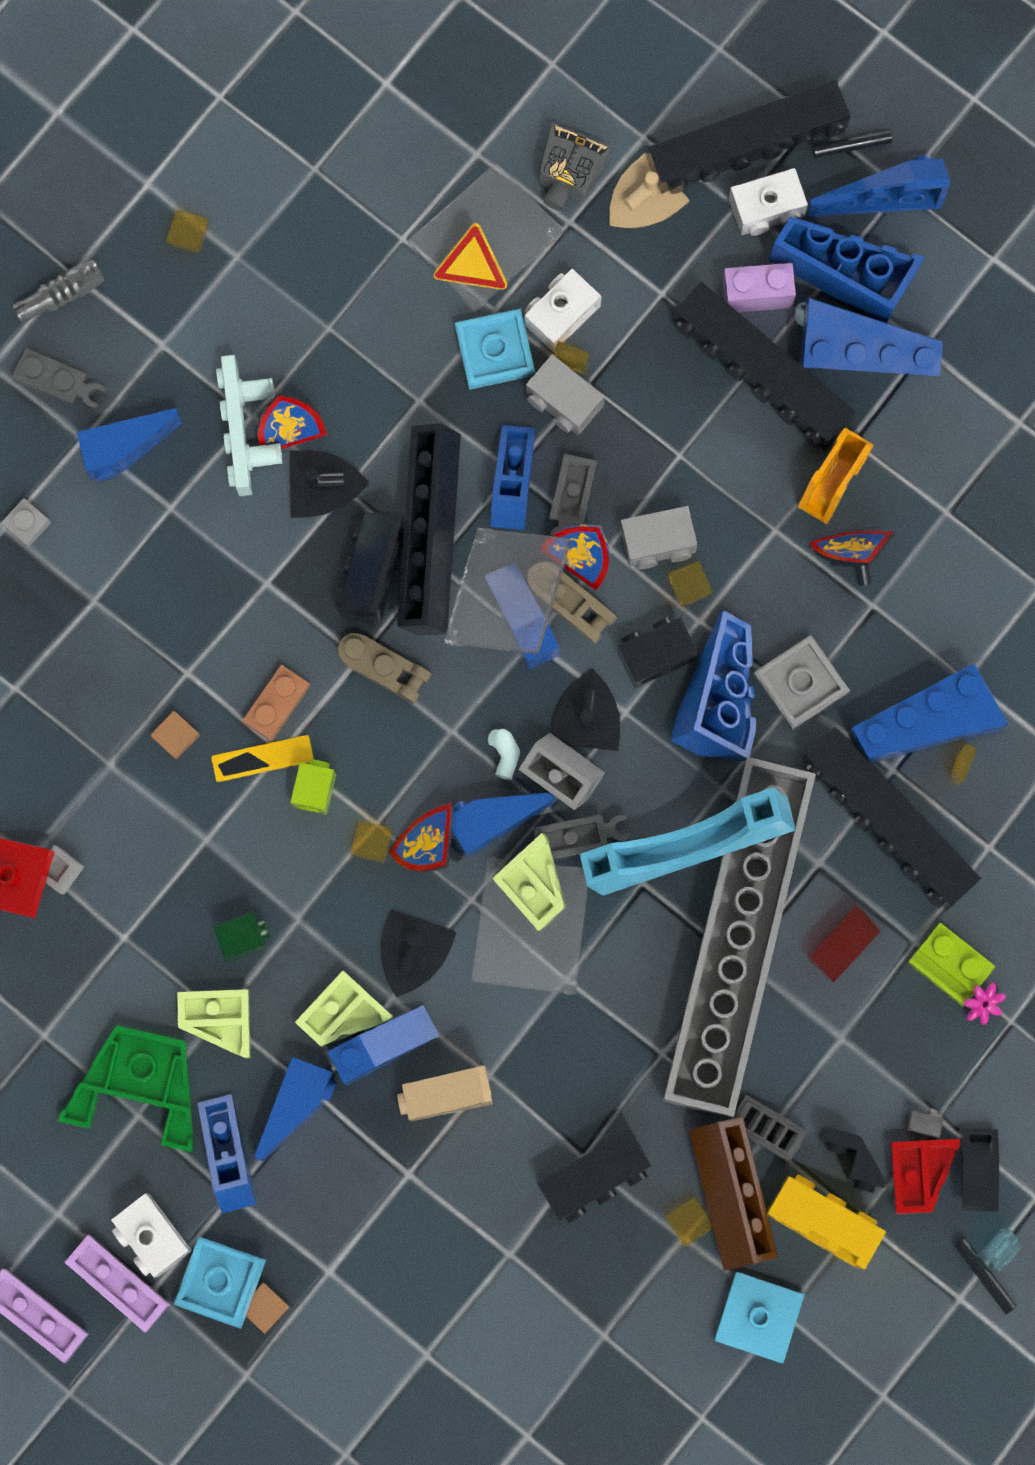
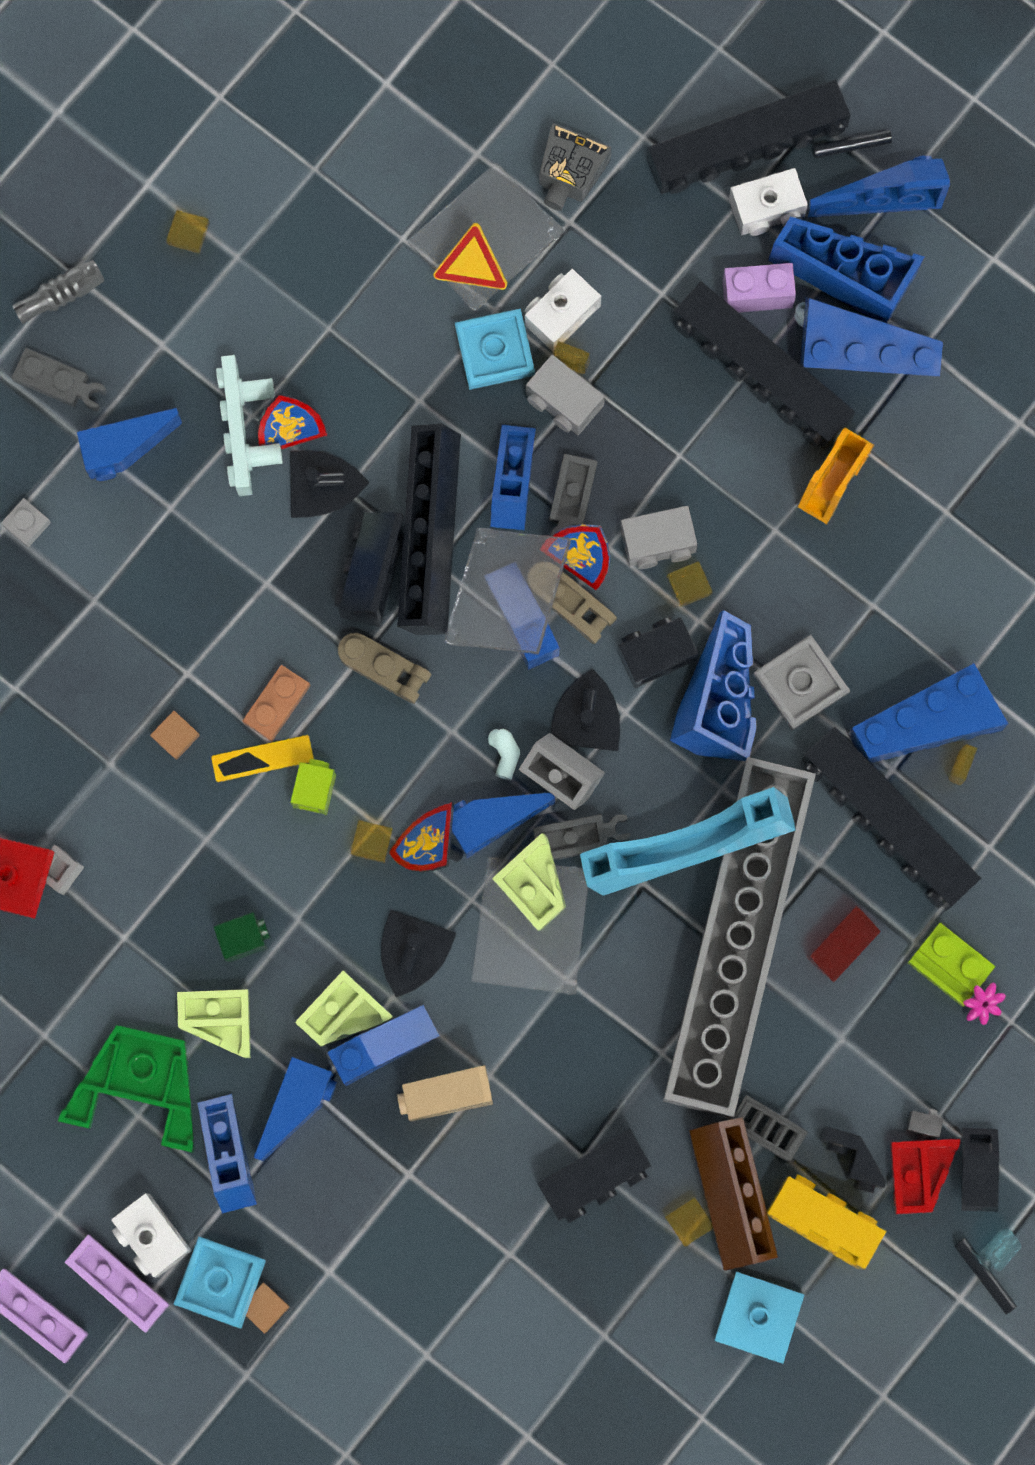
tan shield [610,153,690,228] -> none
shield [808,531,895,586] -> none

